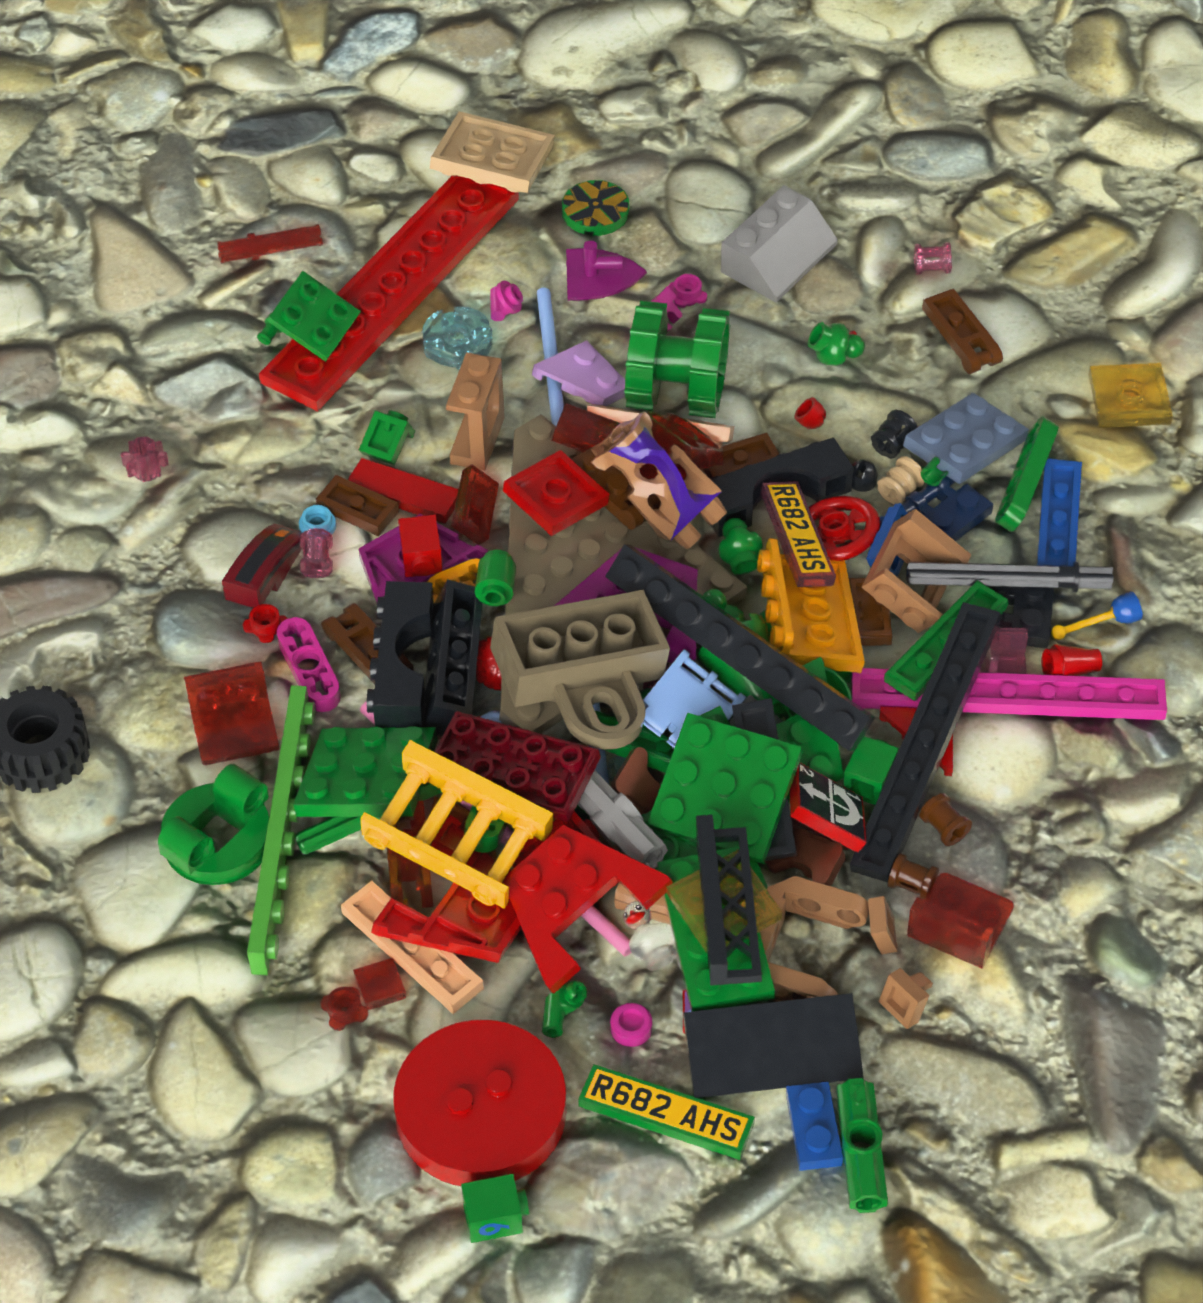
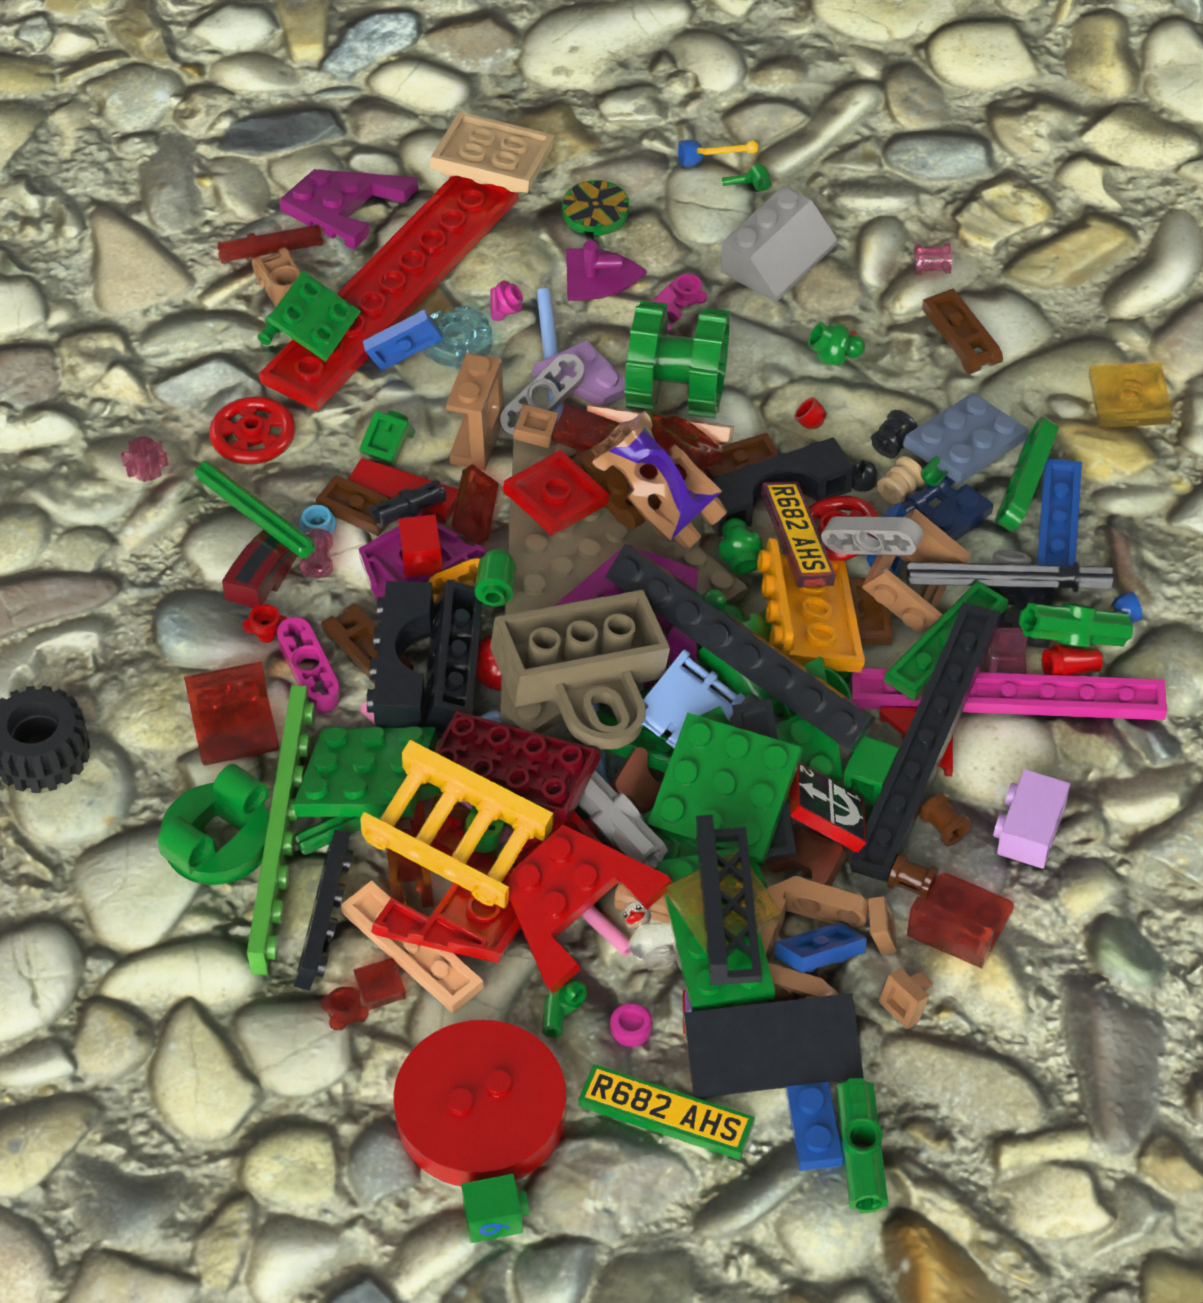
none -> green axle [194,461,316,559]
none -> red plate [209,397,296,465]
none -> medium nougat piece [252,247,300,307]
none -> magenta wing [280,169,418,249]
none -> black plate [293,829,354,991]
none -> blue plate [363,309,443,370]
none -> black pin [370,480,446,528]
none -> light grey beam [500,353,585,439]
none -> medium nougat tile [513,404,559,448]
none -> hinge [678,140,759,168]
none -> green hand [722,164,771,191]
none -> blue plate [775,922,866,973]
none -> light grey beam [821,516,924,555]
none -> light grey tile [992,550,1031,565]
none -> lavender brick [993,769,1071,869]
none -> green piece [1019,603,1134,647]

